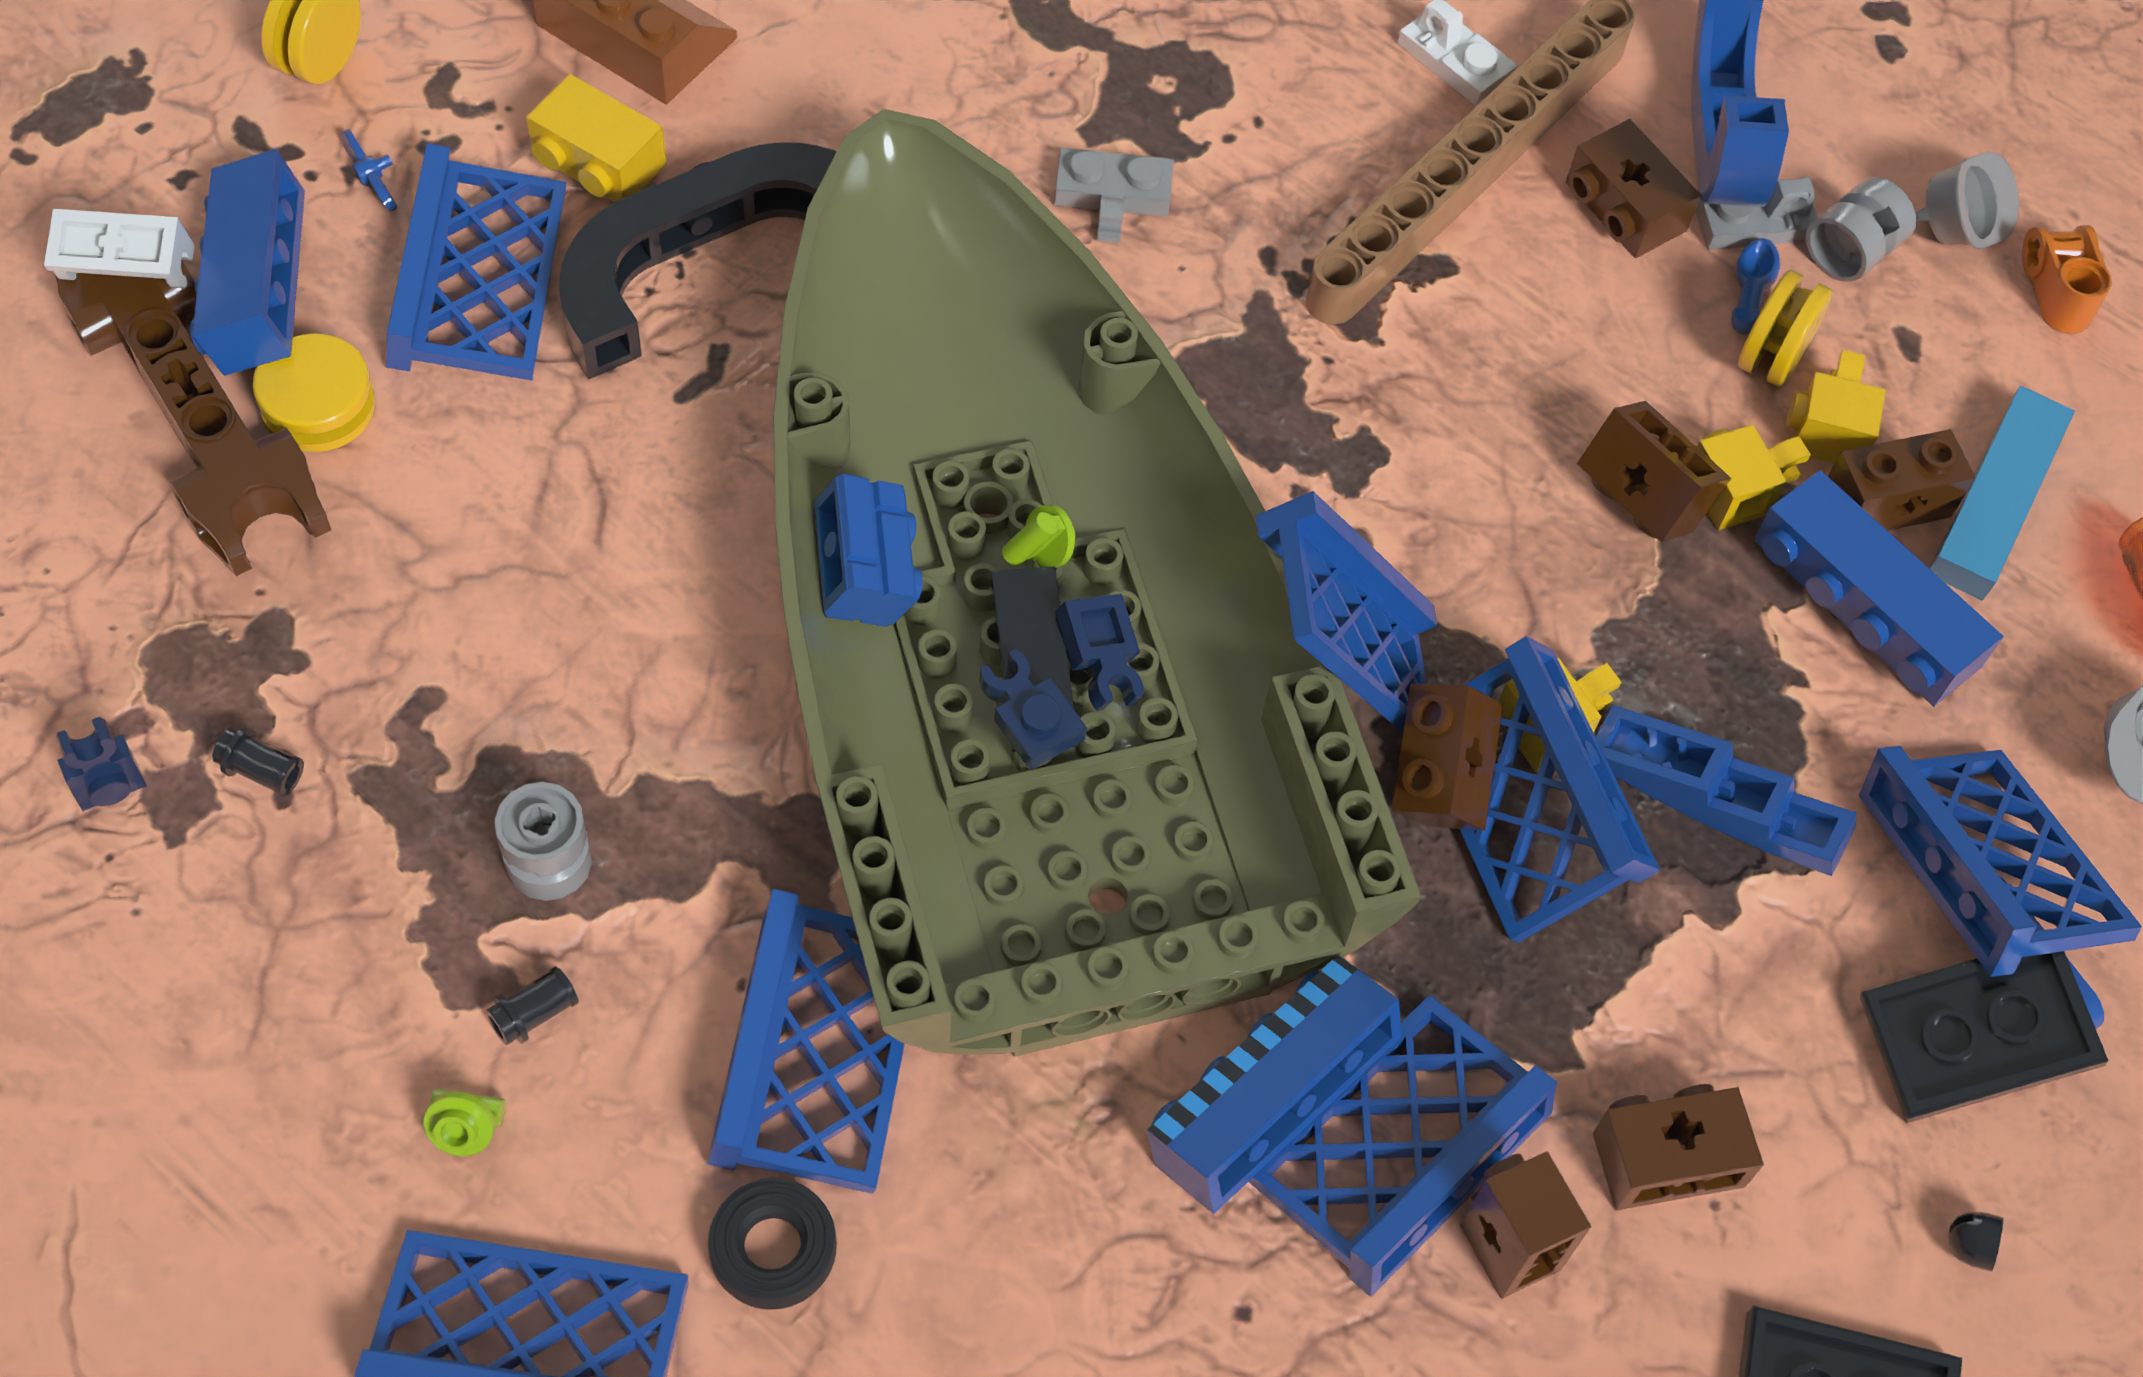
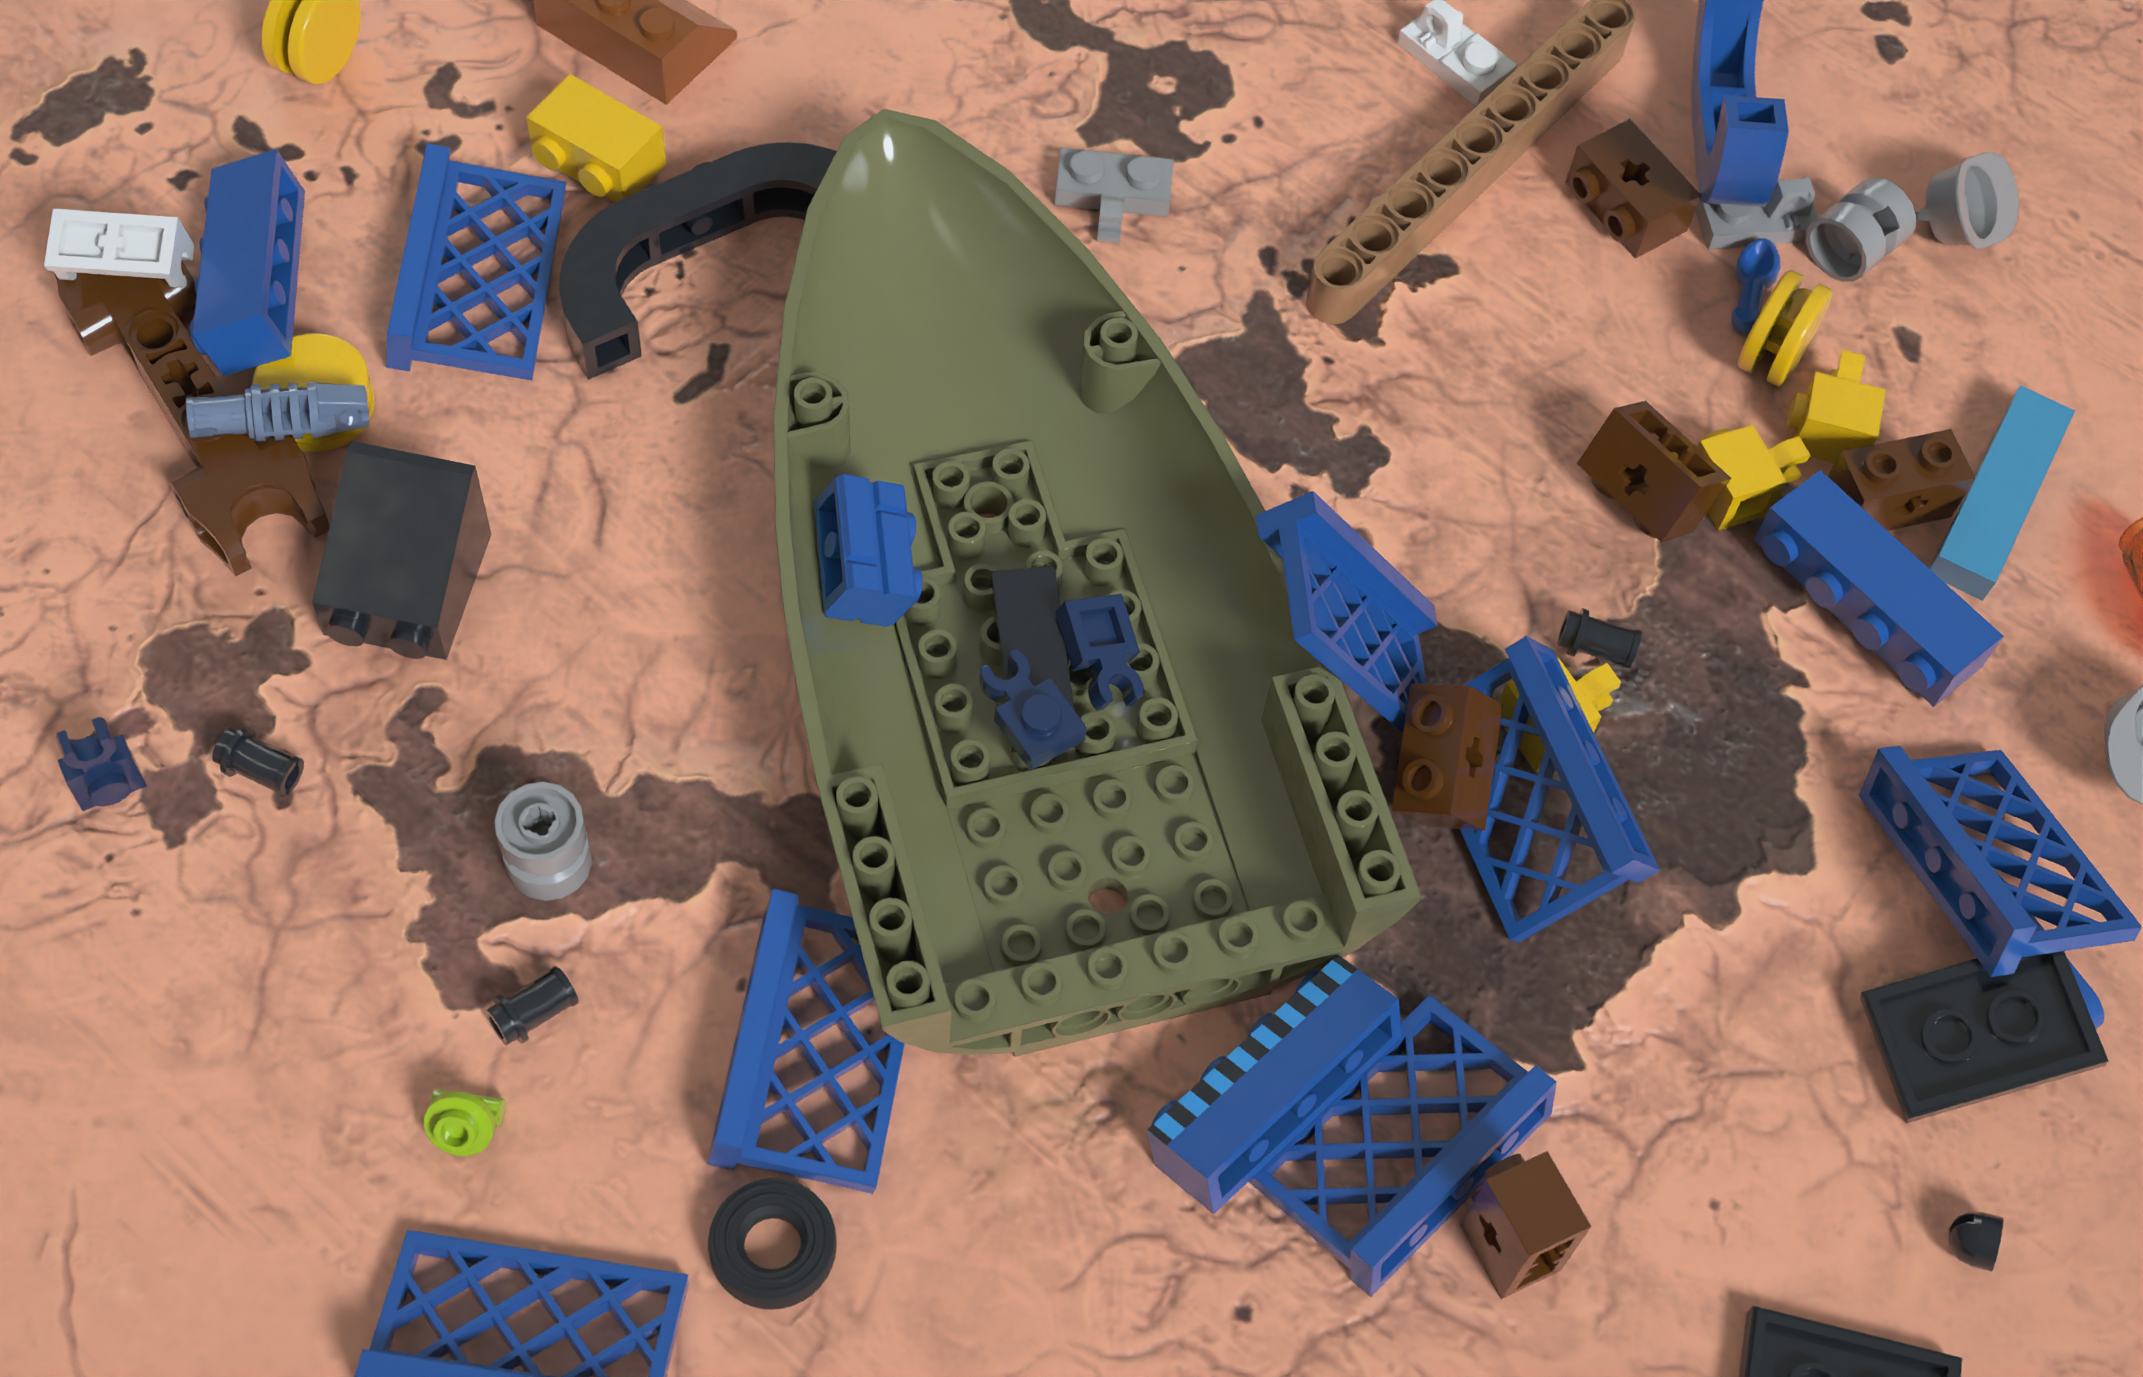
blue piece [340,129,398,211] -> none
lime plate [1002,505,1075,568] -> none
reddish brown brick [1592,1084,1764,1210] -> none
blue slope [1596,705,1856,876] -> none
orange piece [2022,225,2112,334] -> none
none -> sand blue hinge [186,381,369,442]
none -> black slope [312,441,492,660]
none -> black pin [1557,608,1642,669]

